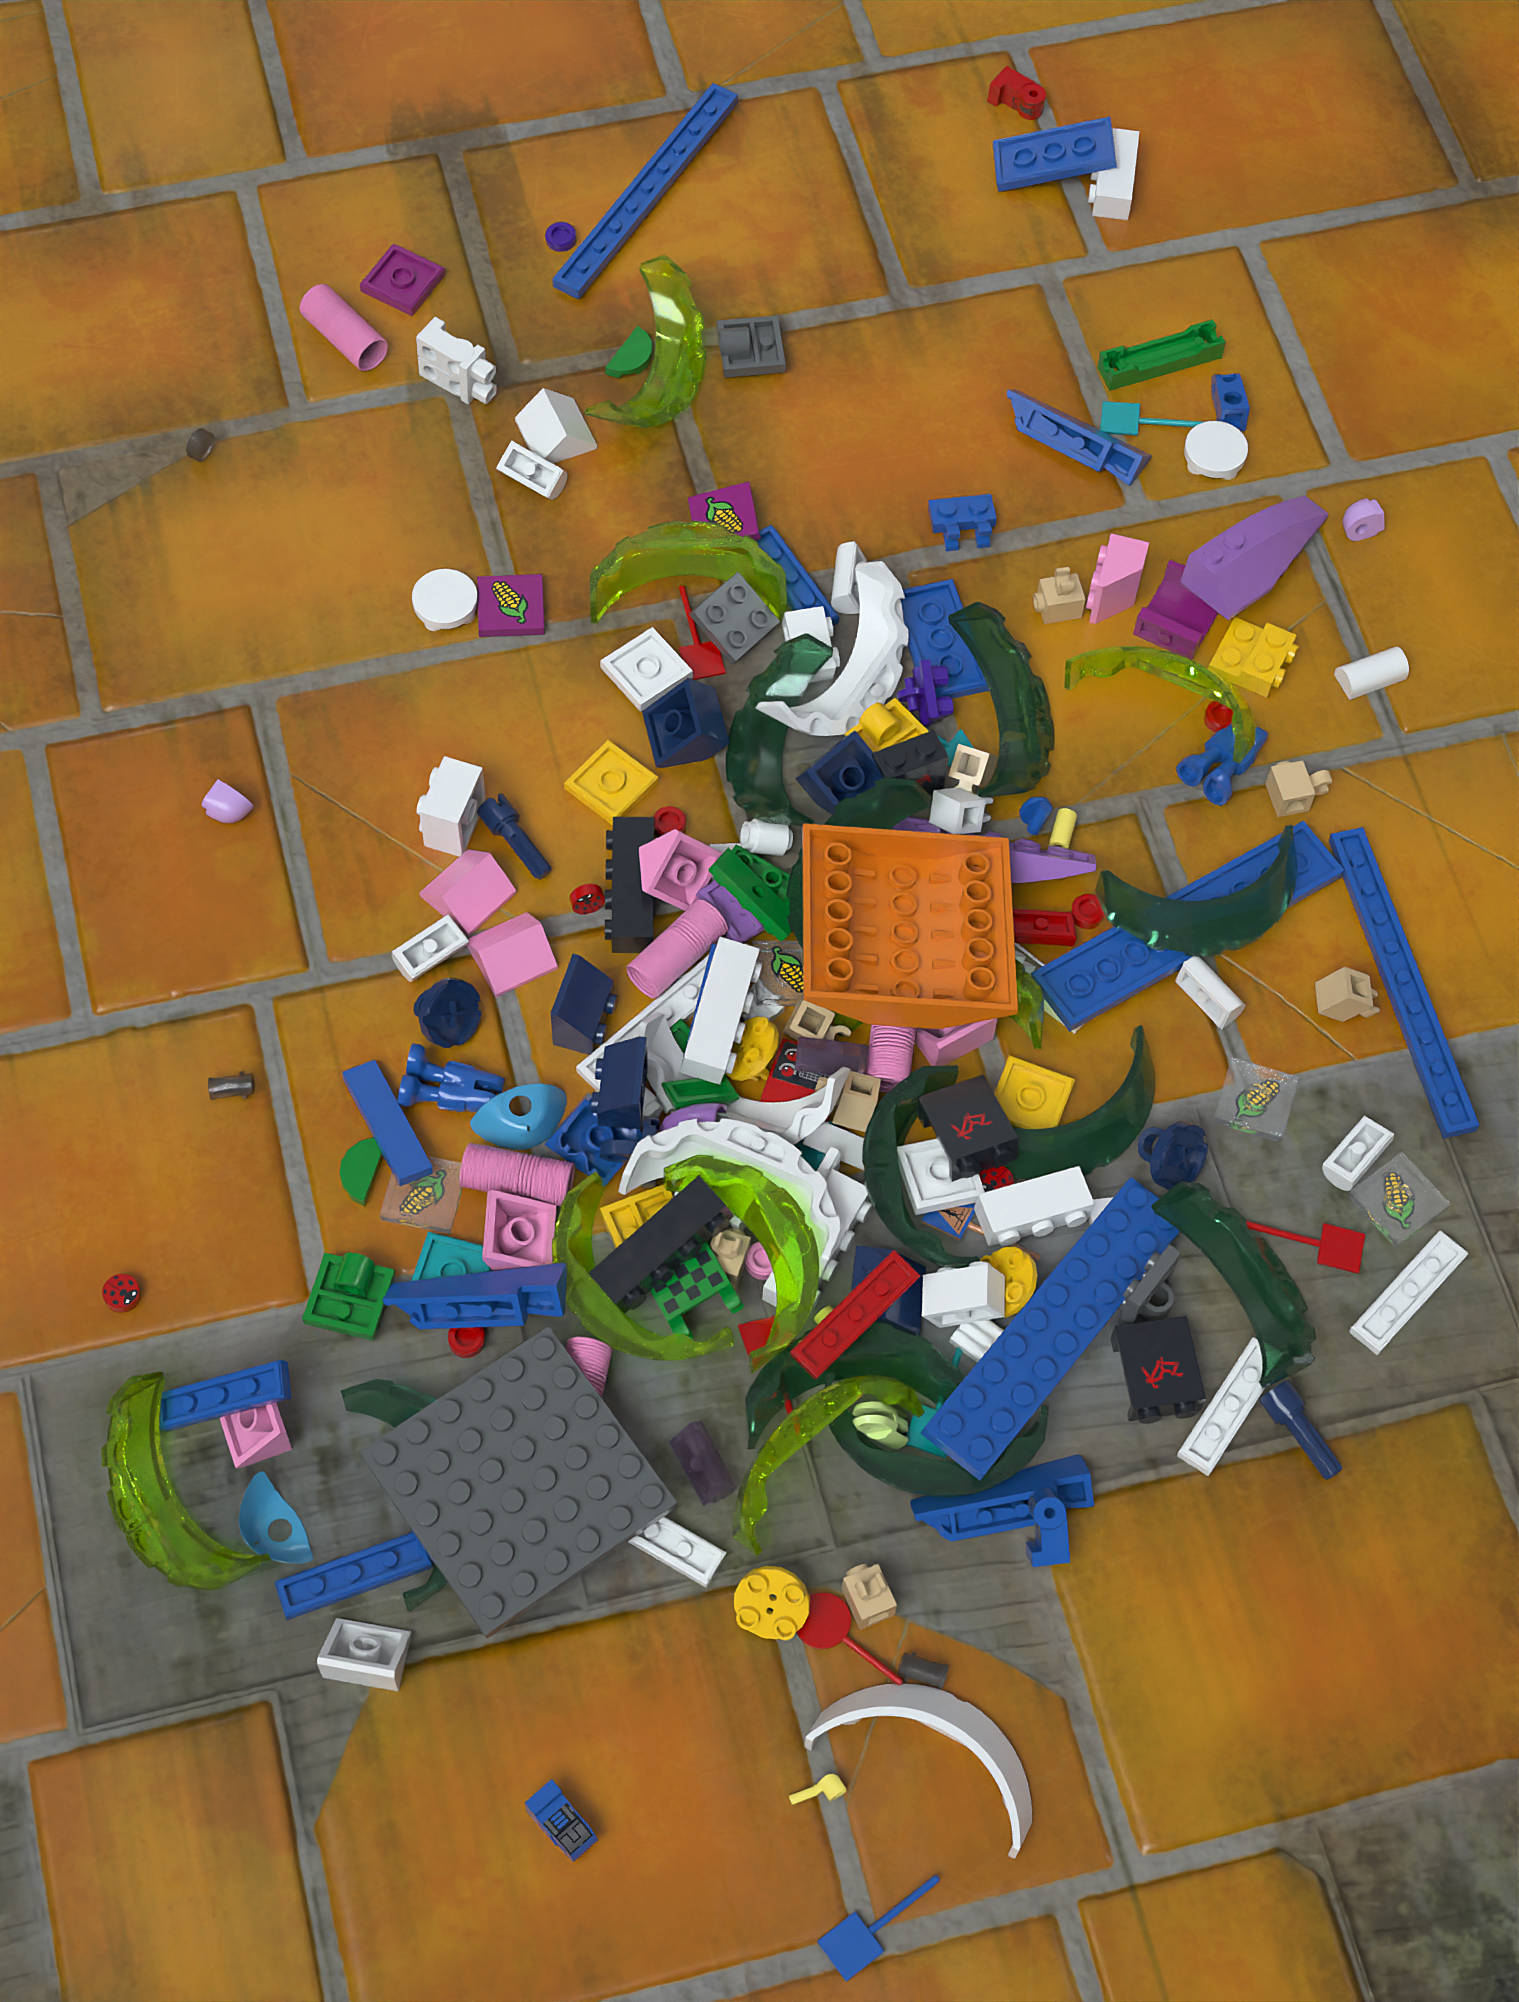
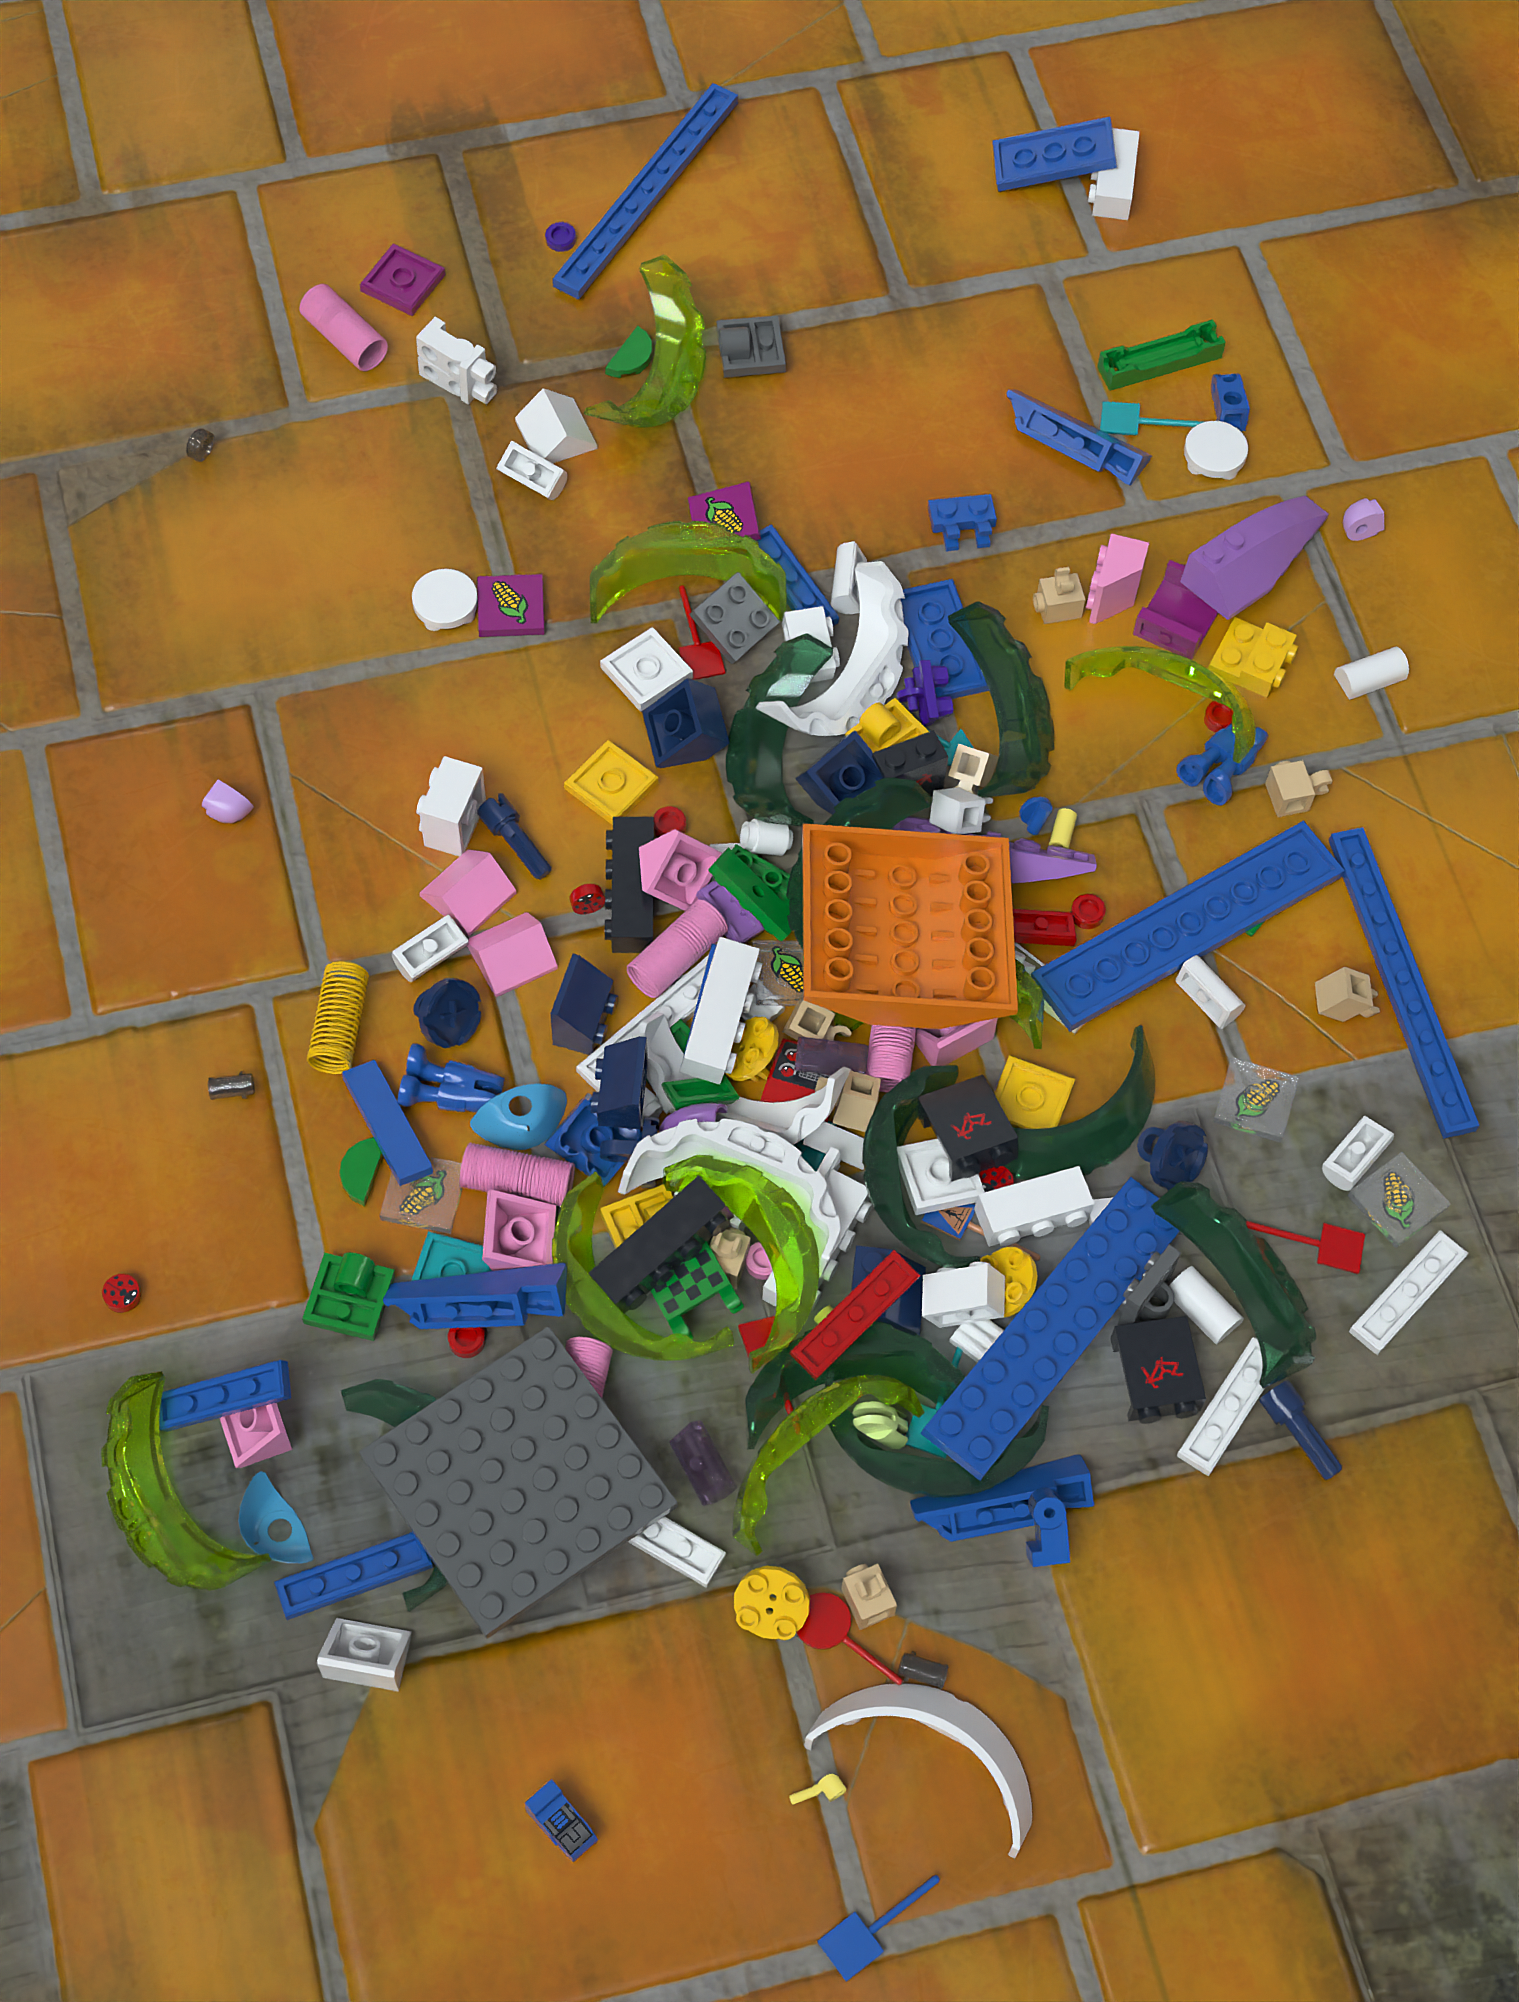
red leg [987,65,1046,120] -> none
clear green windscreen [1095,824,1298,957] -> none
none -> yellow piece [306,961,369,1074]
none -> white brick [1169,1266,1244,1345]

